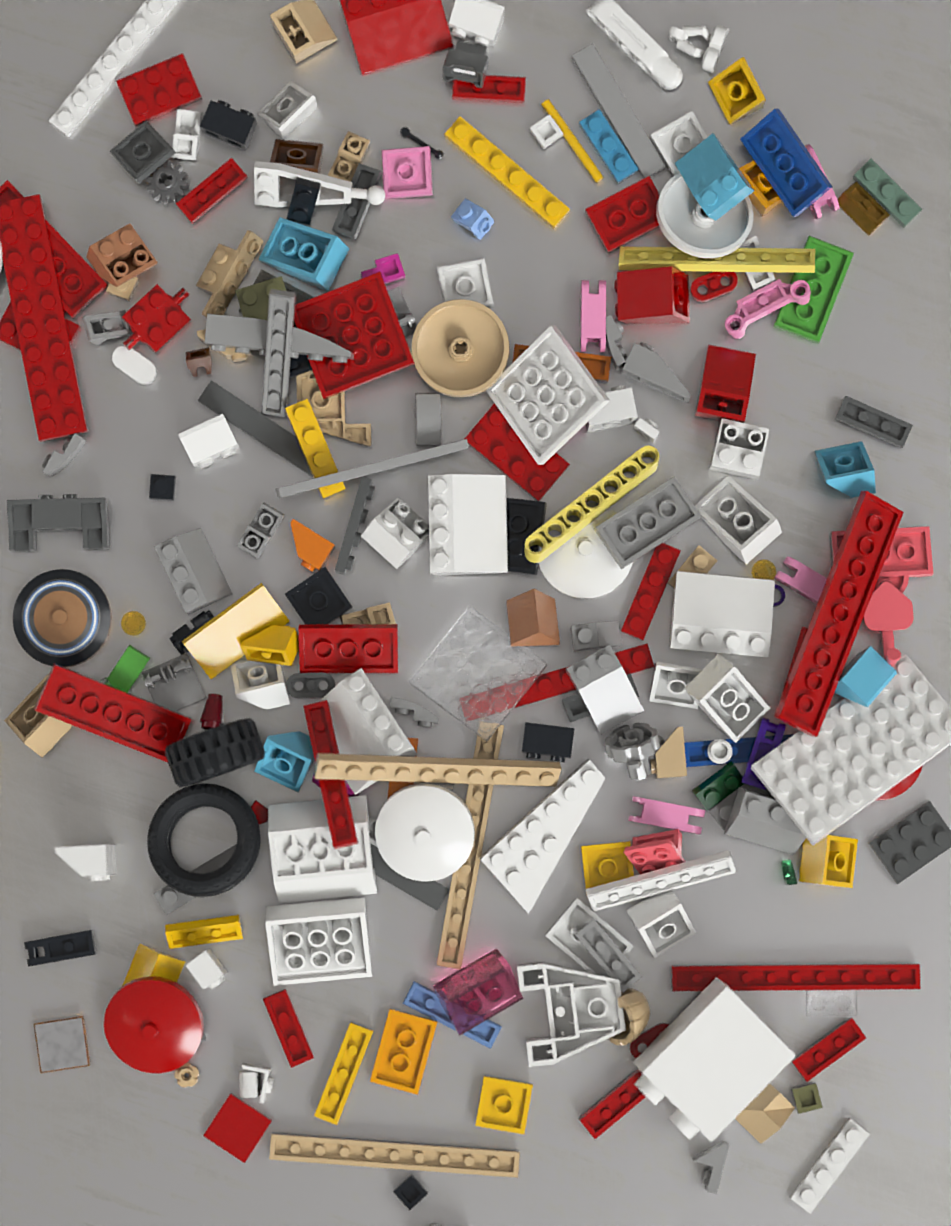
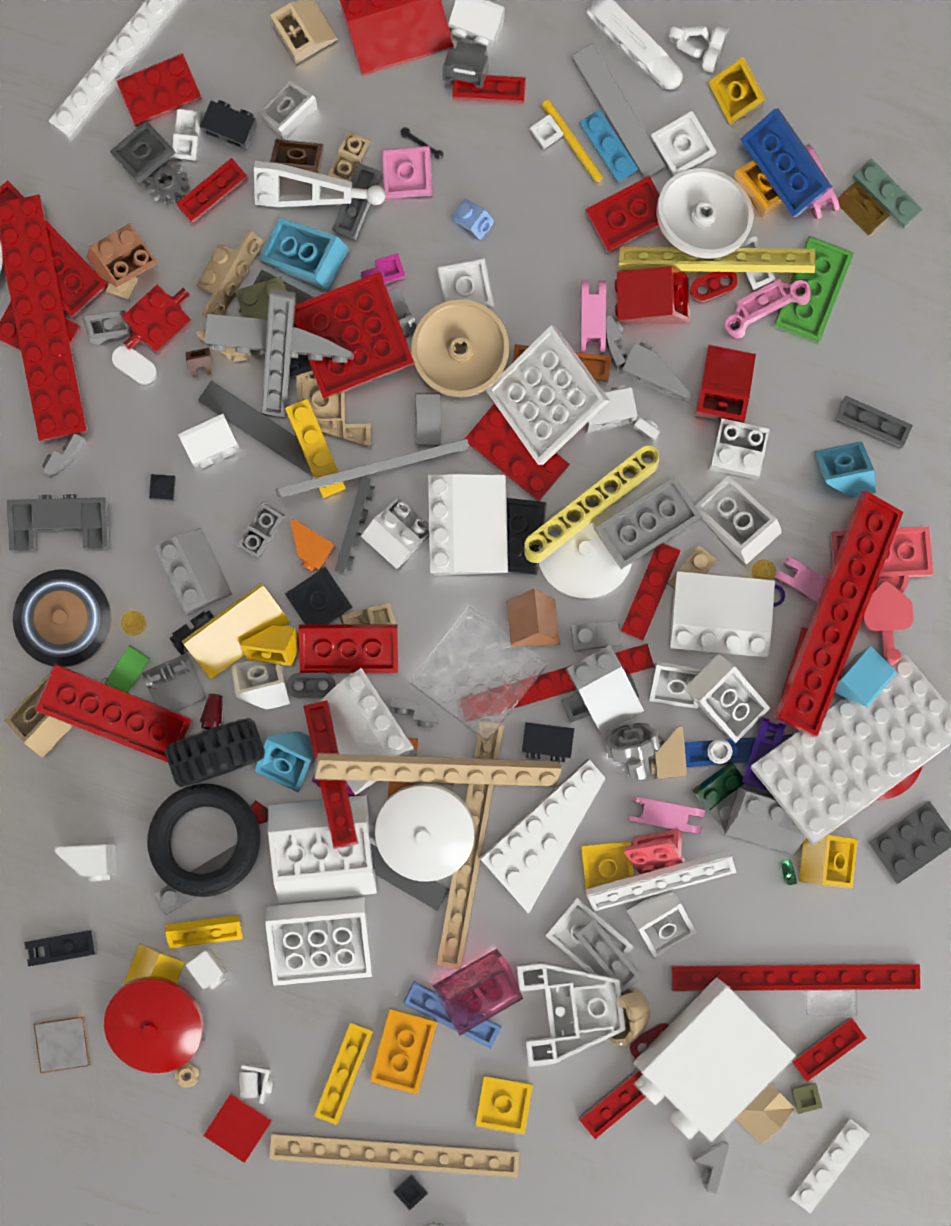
red tile [263,989,314,1068] -> none
black plate [286,177,321,225] -> none
yellow plate [444,116,570,229] -> none
medium azure slope [675,133,754,221] -> none

